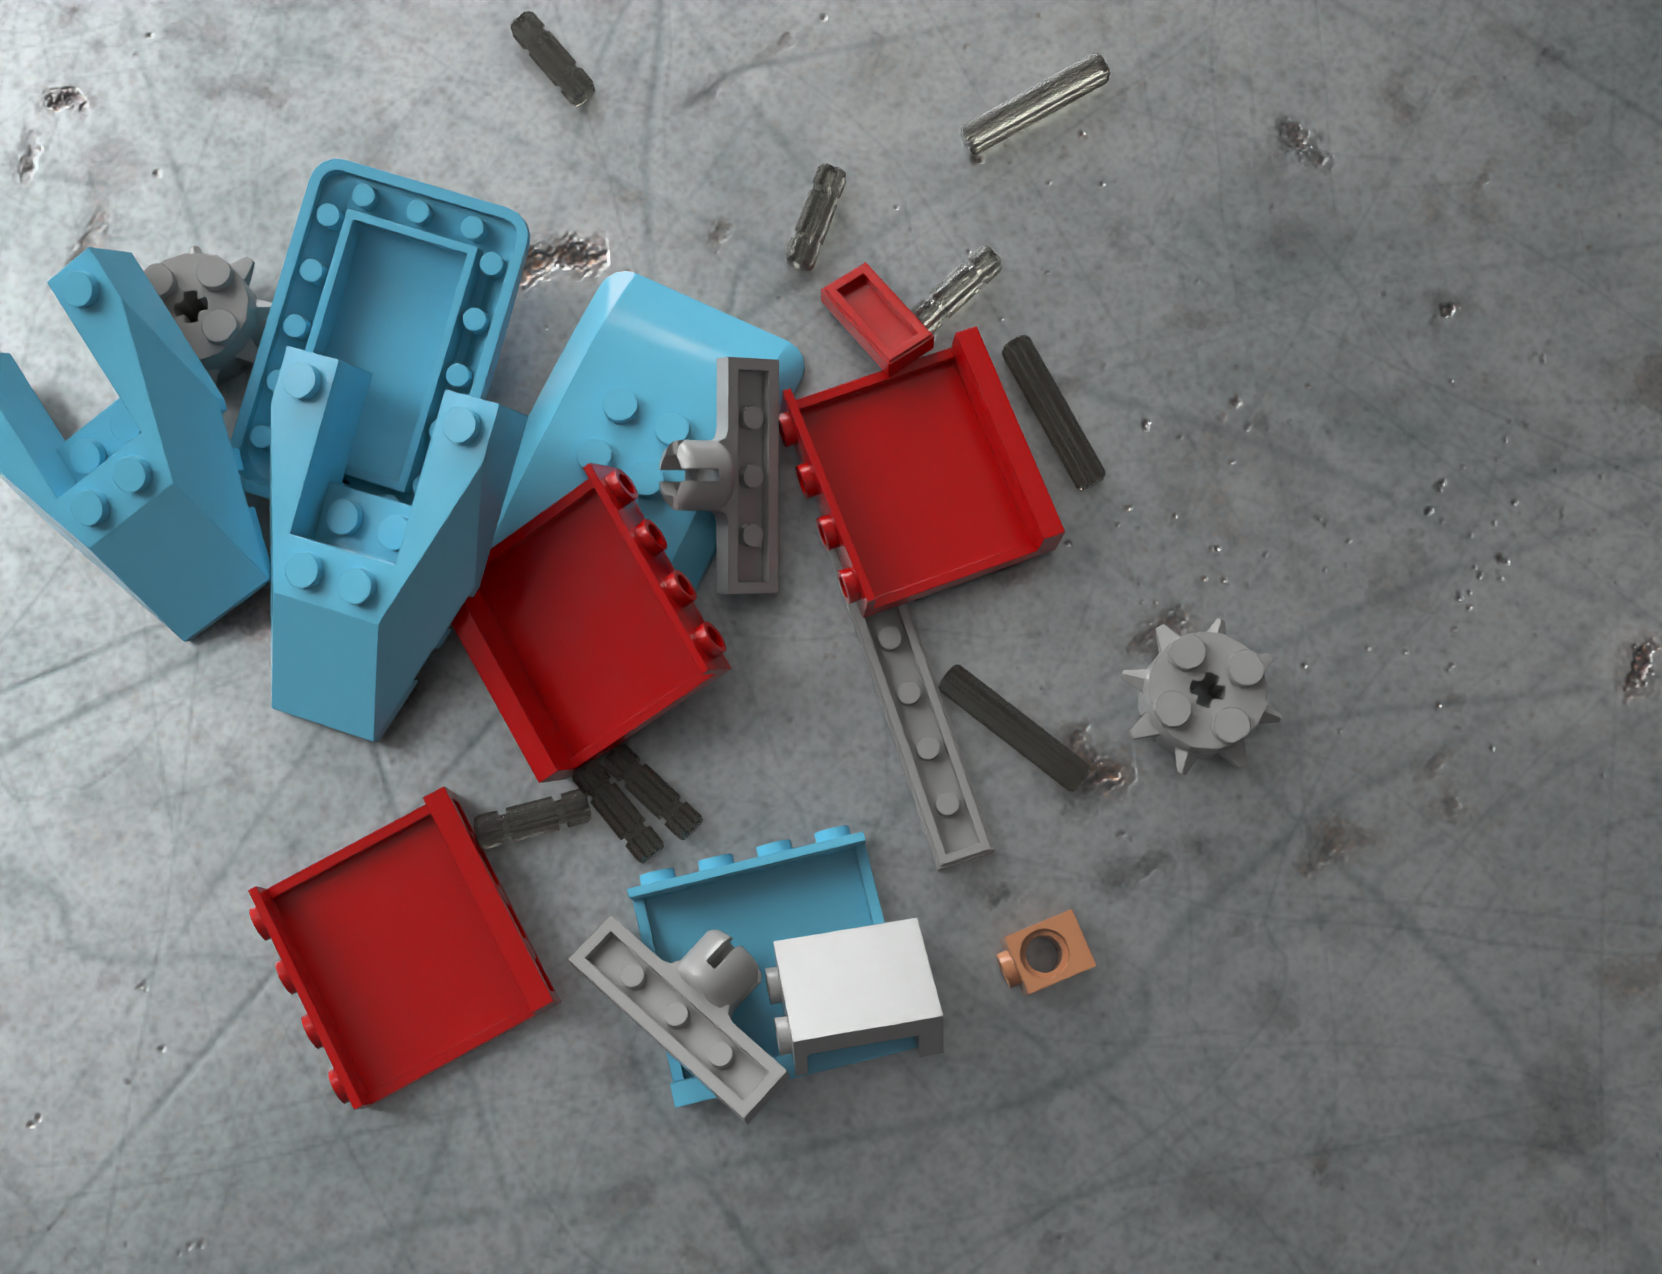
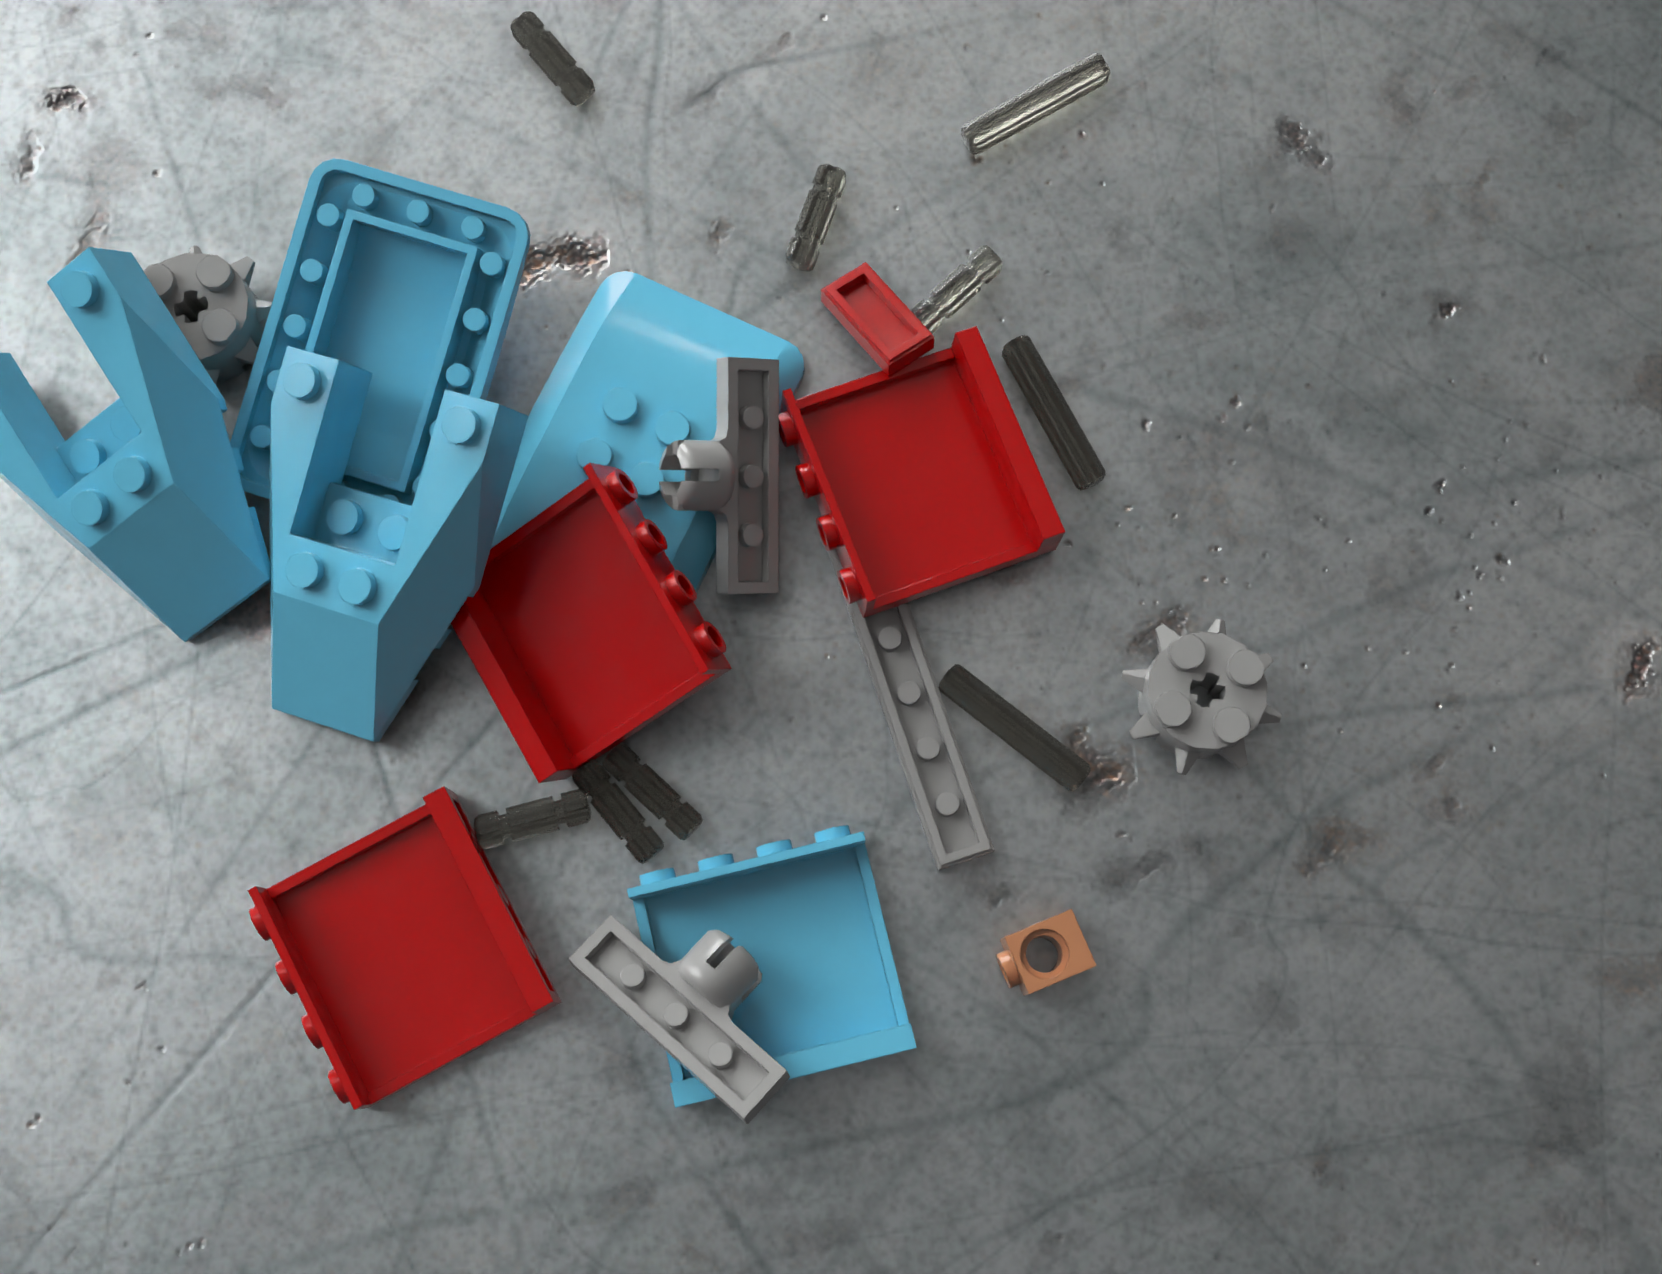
panel [765,918,944,1076] -> none

